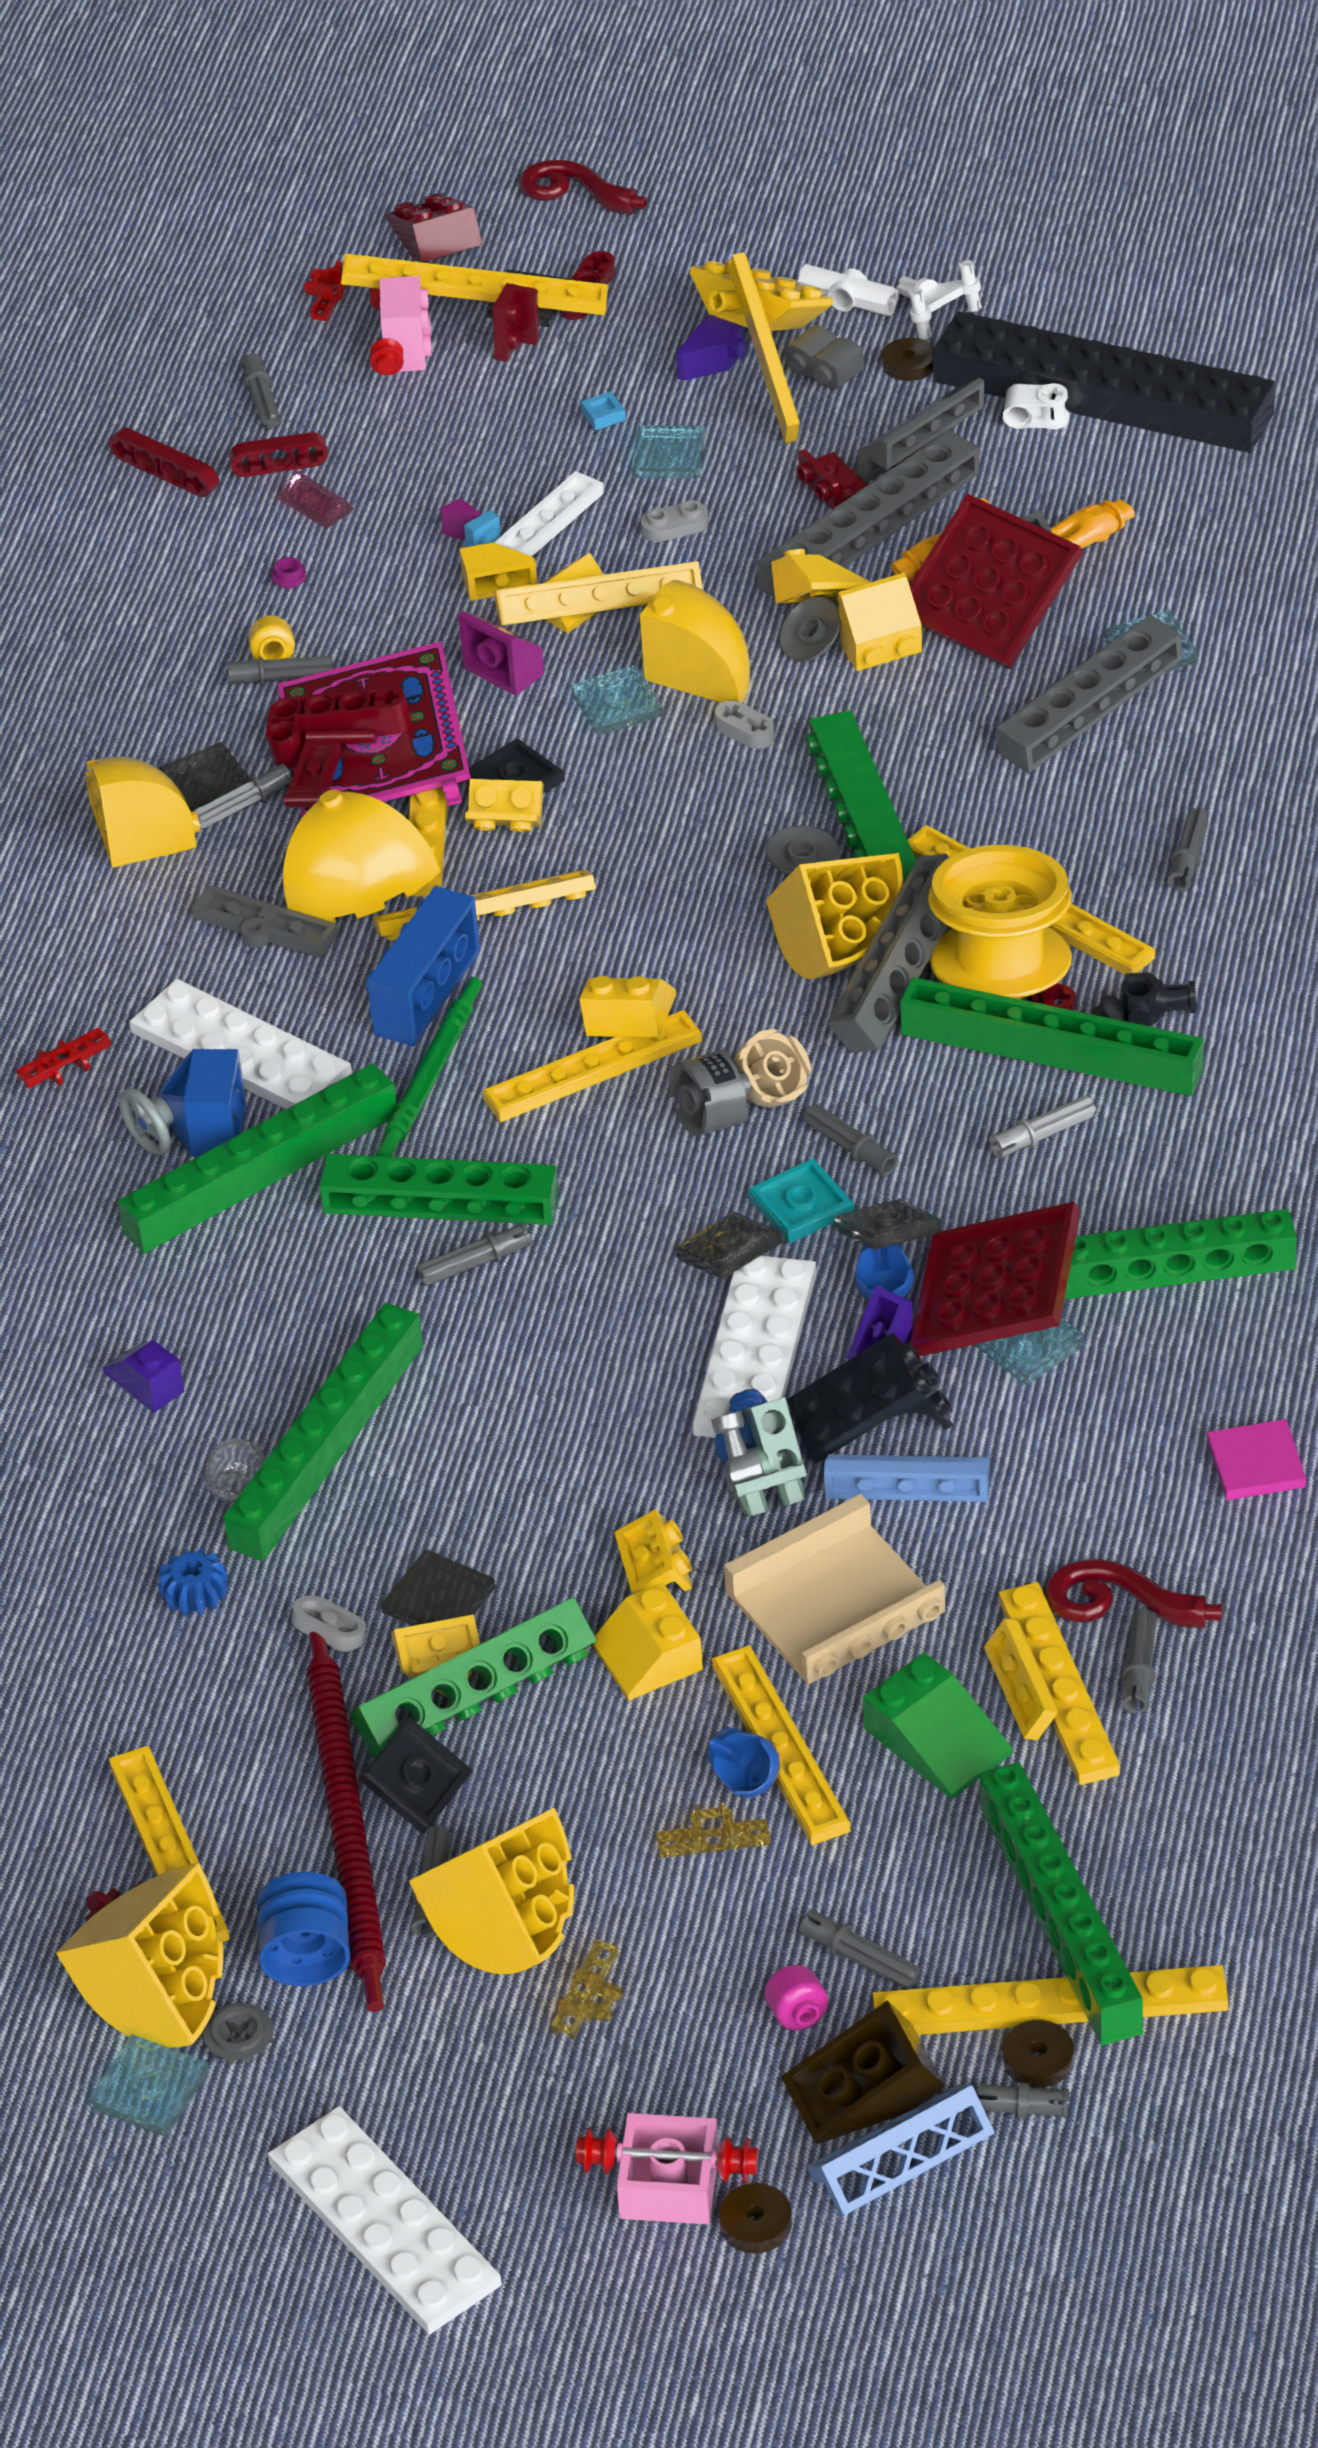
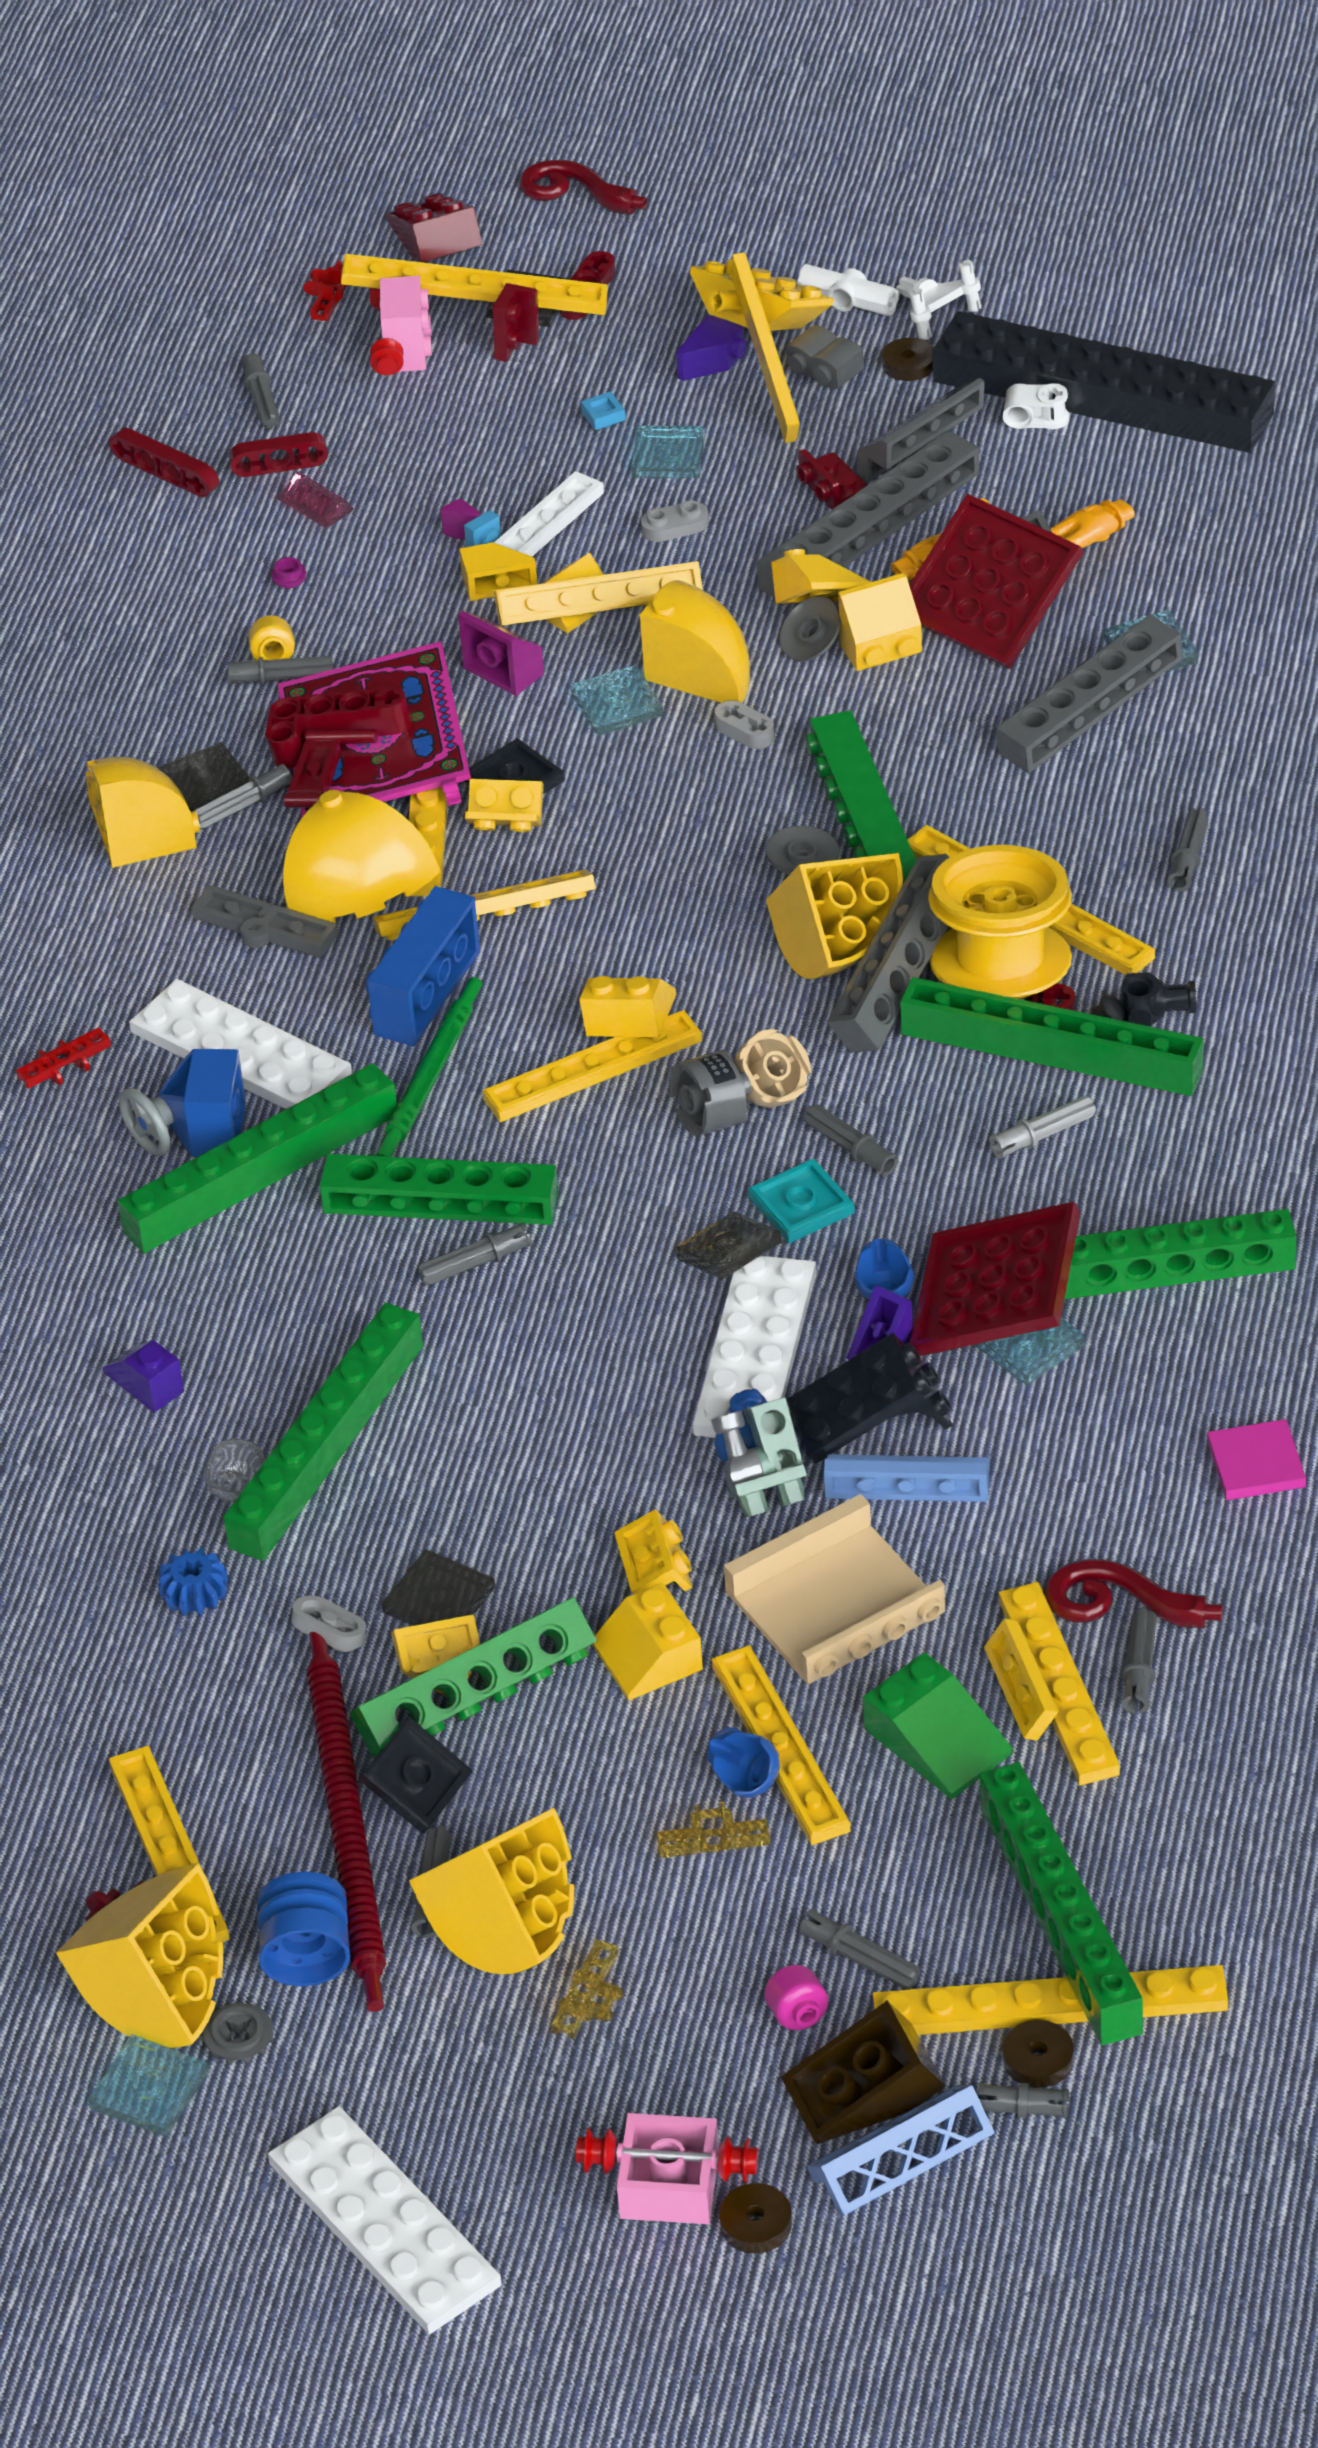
clear smoke tile [834,1199,942,1250] -> none

